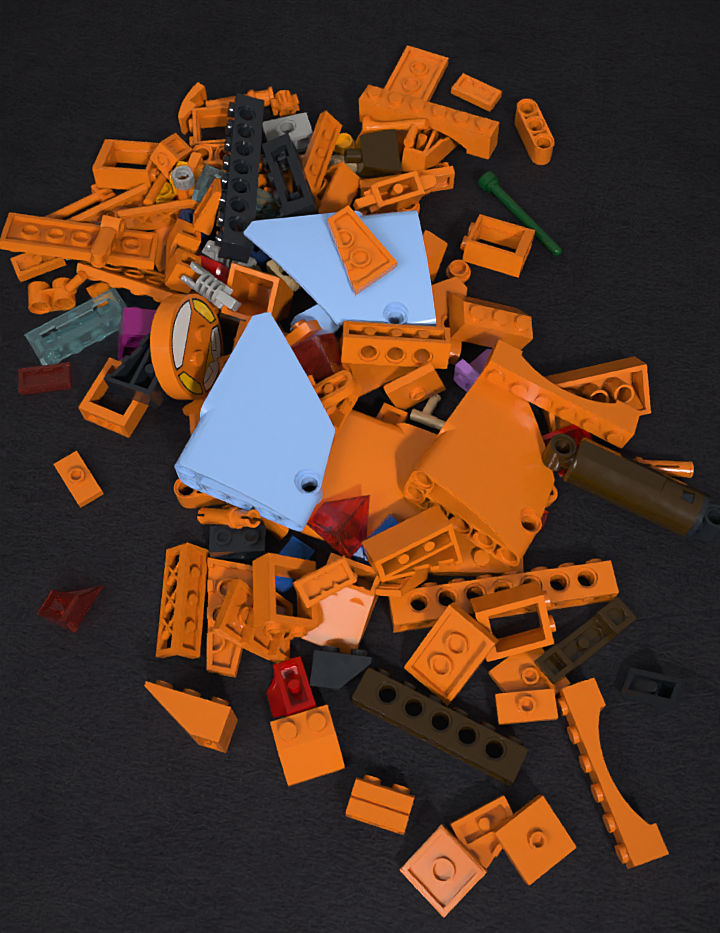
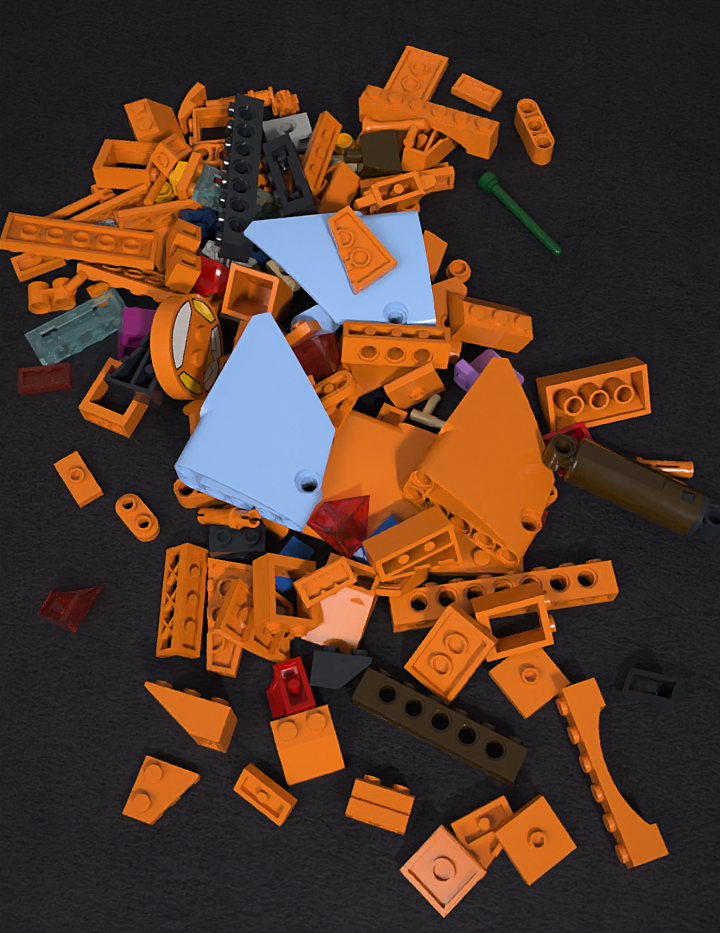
orange piece [91,215,126,268] -> none
light grey axle [172,165,195,190] -> none
light grey hinge [180,261,241,312] -> none
orange slope [193,177,222,235] -> none
orange window [461,214,535,278] -> none
orange arch [480,339,641,448] -> none
orange plate [495,688,558,725] -> none
dark brown slope [534,596,637,685] -> none
none -> orange plate [115,494,160,542]
none -> orange wing [122,755,201,825]
none -> orange slope [124,98,186,143]
none -> orange plate [233,763,297,826]

